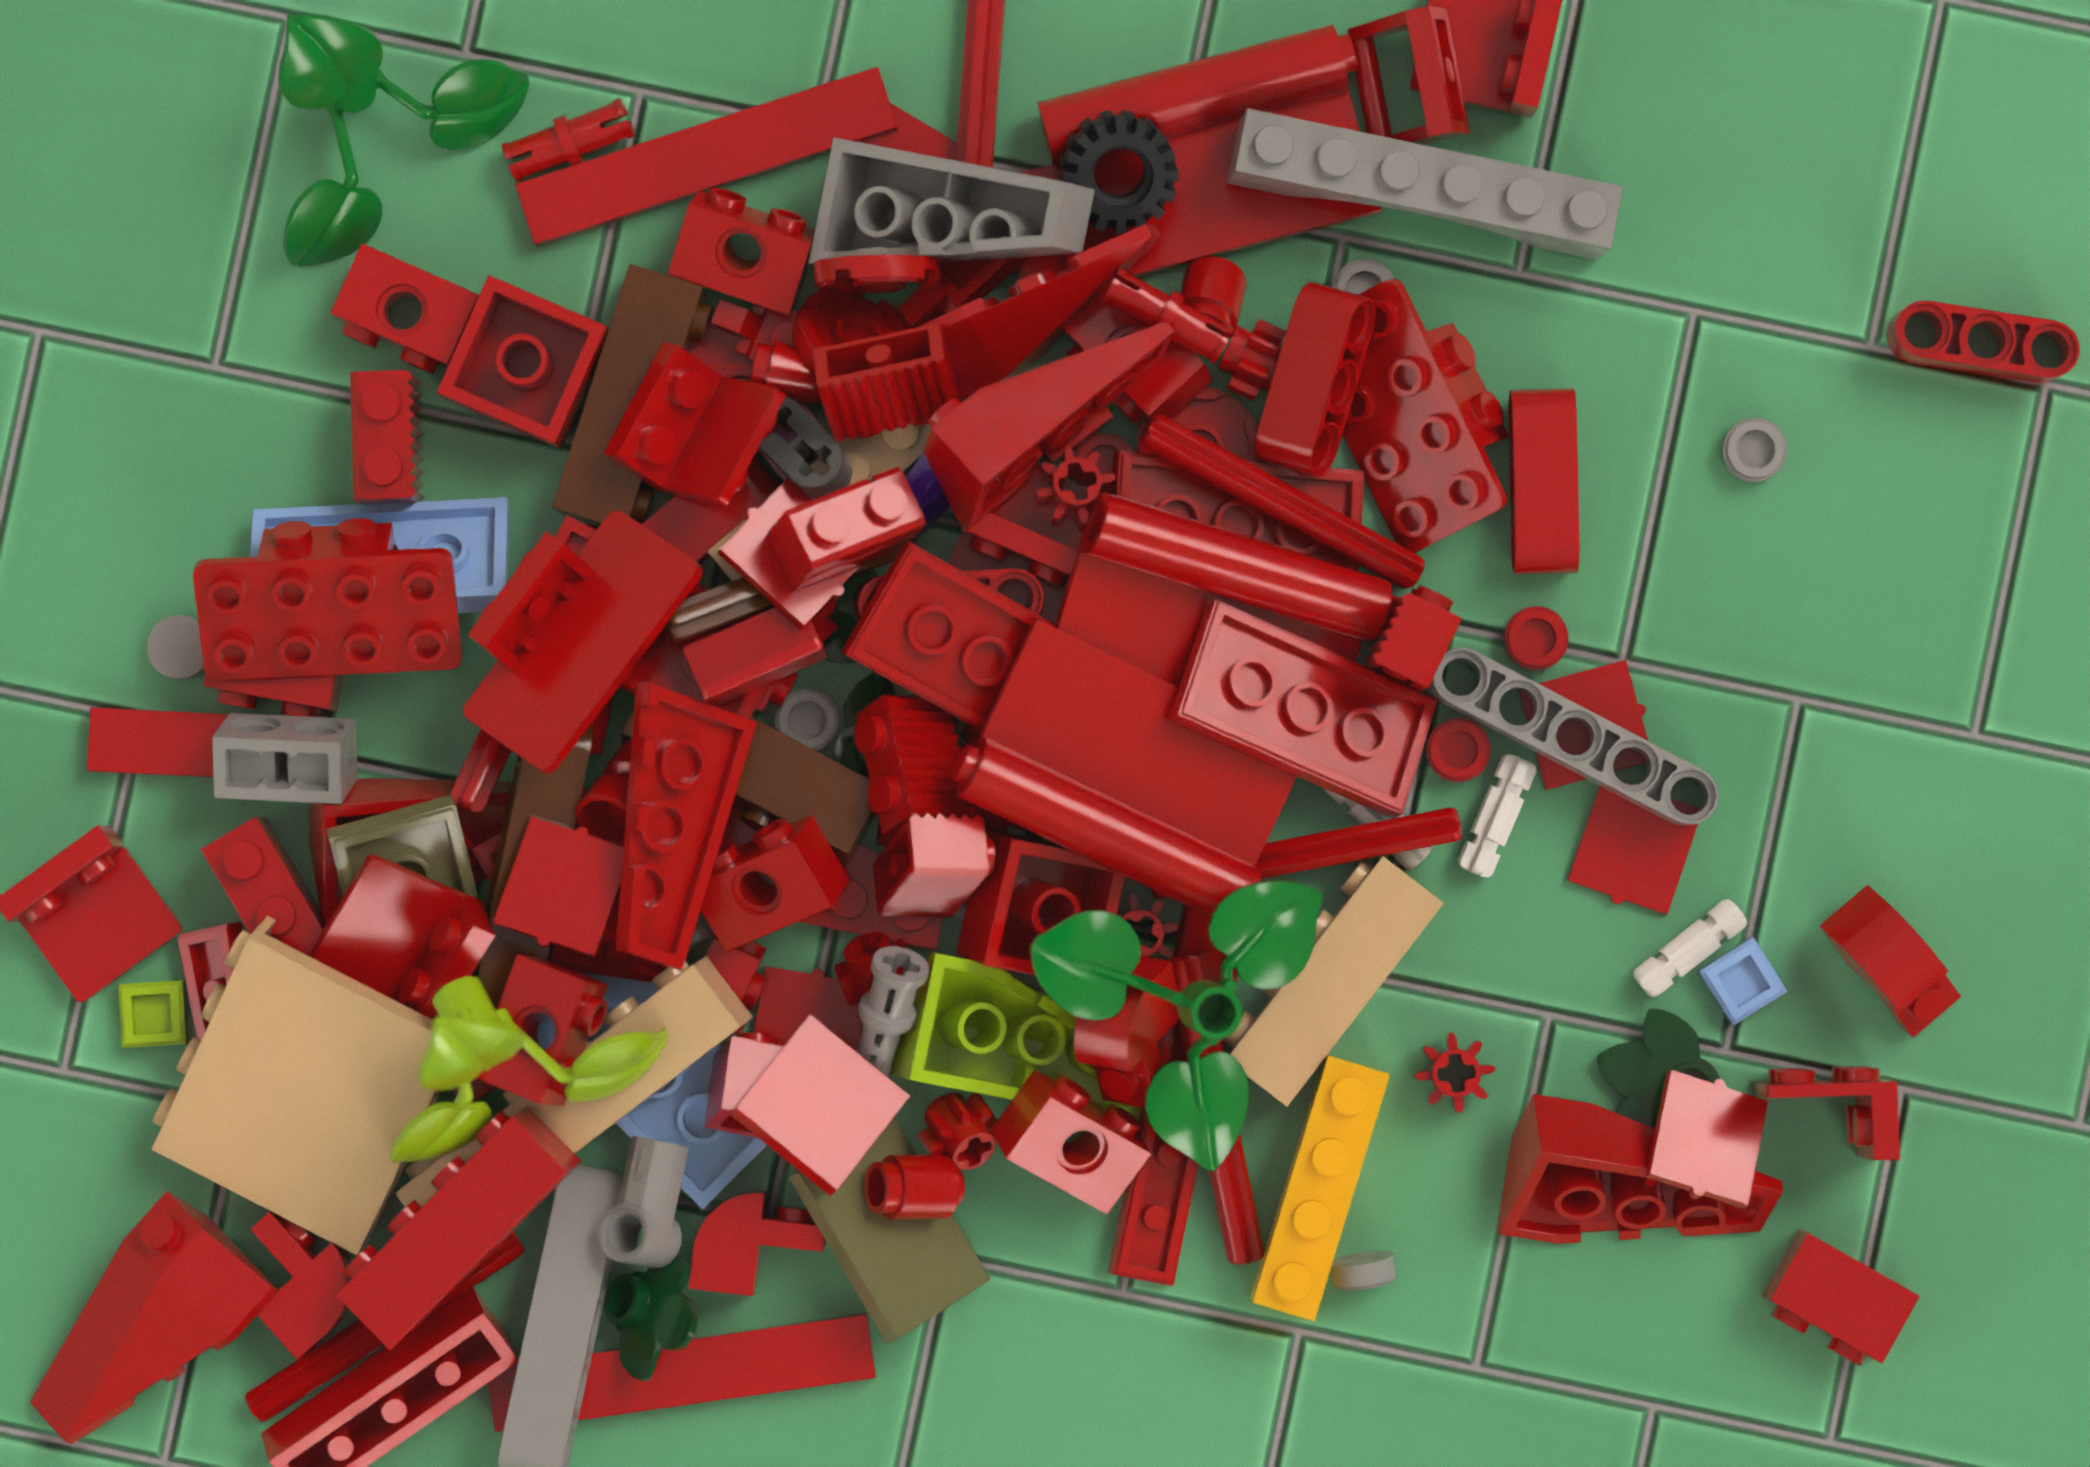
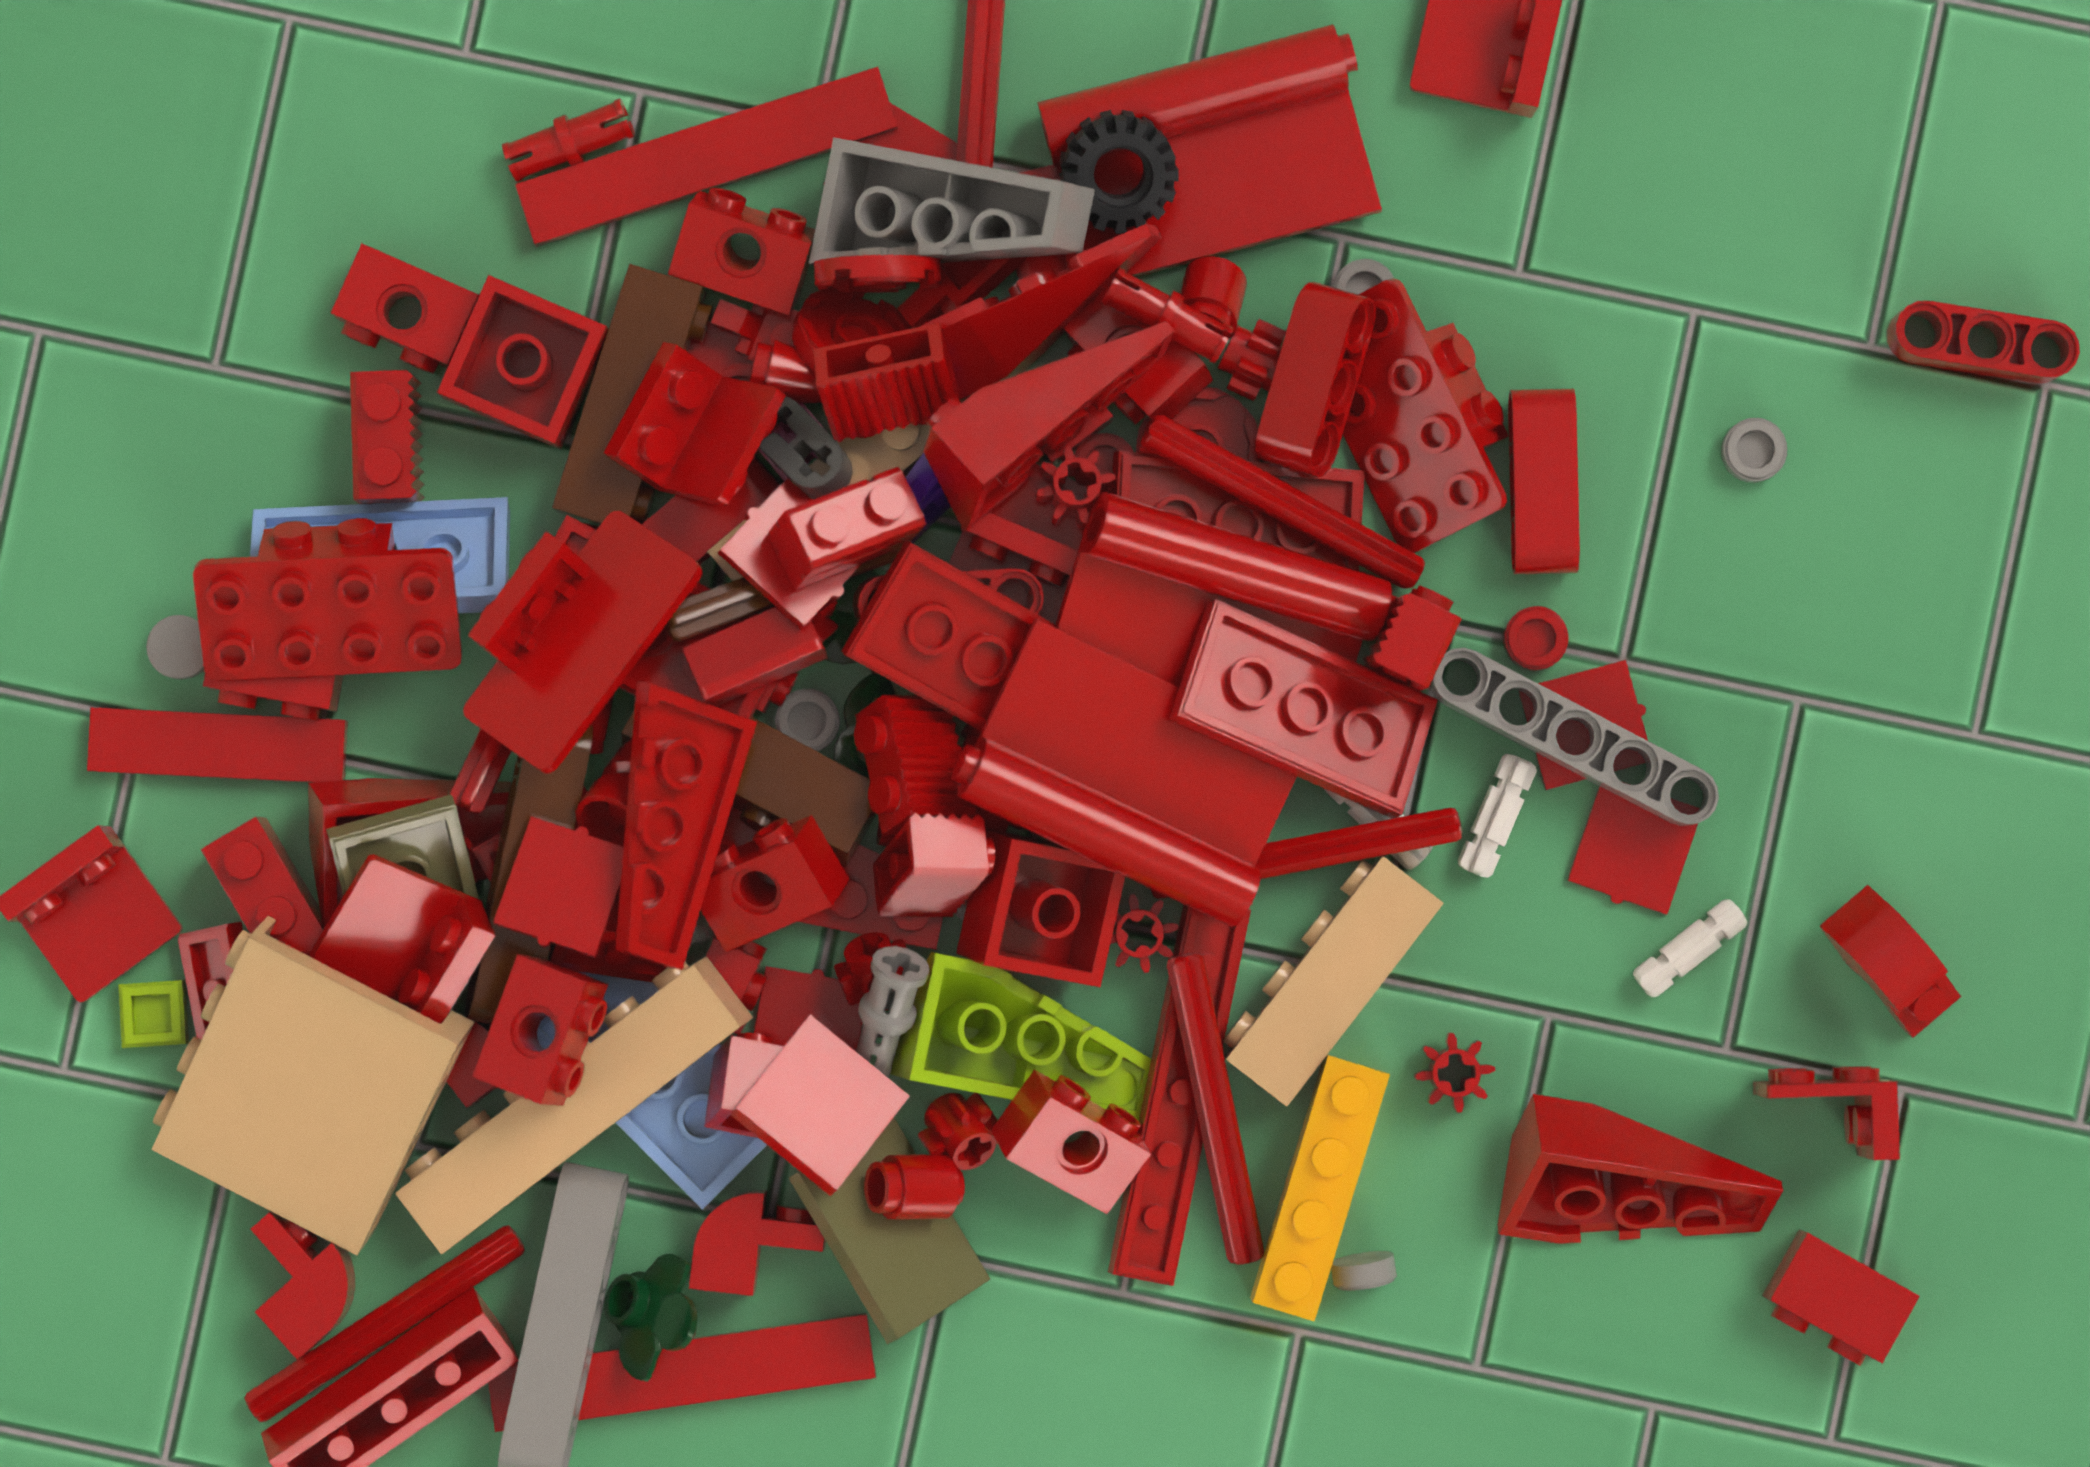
red wedge [30,1191,278,1445] -> none
light grey brick [212,713,358,804] -> none
green plant [278,14,529,266] -> none
red brick [336,1106,582,1350] -> none
lime plant [389,976,668,1164] -> none
light grey piece [599,1135,689,1268] -> none
green plant [1030,880,1323,1171] -> none
red brick [1074,956,1180,1108] -> none
light grey arch [1226,108,1623,260] -> none
red tile [1347,5,1470,144] -> none
red tile [1425,718,1490,782] -> none
dark green plate [1597,1008,1720,1129] -> none
piece [1646,1070,1768,1208] -> none
light blue tile [1697,937,1787,1025] -> none

